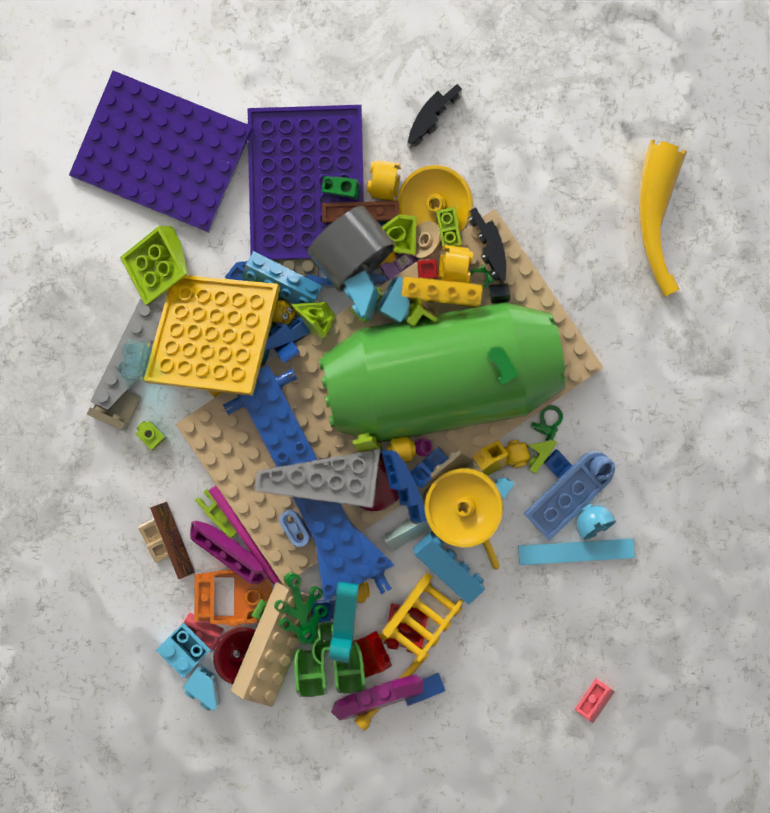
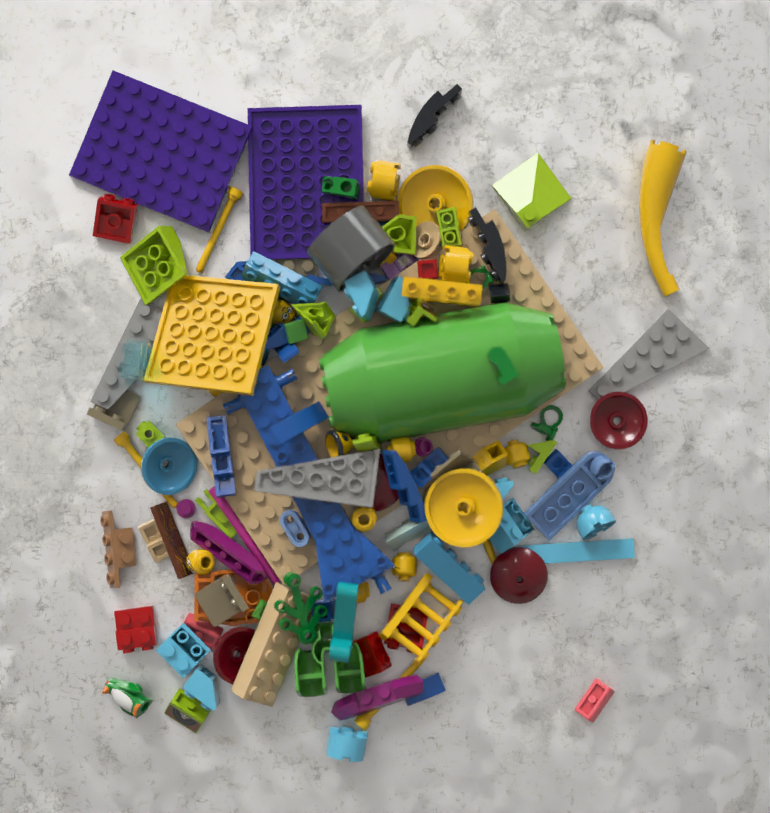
none -> red plate [92,194,138,244]
none -> medium nougat bracket [100,511,136,588]
none -> green animal [102,678,153,718]
none -> yellow piece [113,431,178,508]
none -> red plate [114,605,158,653]
none -> dark azure dish [141,437,197,495]
none -> lime panel [164,688,211,733]
none -> magenta plate [176,499,196,518]
none -> yellow head [186,549,215,575]
none -> dark tan bracket [194,574,249,627]
none -> yellow piece [196,186,244,273]
none -> blue slope [207,415,236,498]
none -> blue slope [267,401,329,446]
none -> bright green tile [284,319,308,344]
none -> yellow hat [325,430,358,458]
none -> medium azure brick [326,725,368,762]
none -> yellow head [351,506,377,532]
none -> yellow head [392,552,417,581]
none -> medium azure slope [489,498,535,554]
none -> dark red dish [490,547,548,604]
none -> lime slope [492,153,572,232]
none -> light grey wing [588,309,710,400]
none -> dark red dish [590,392,648,449]

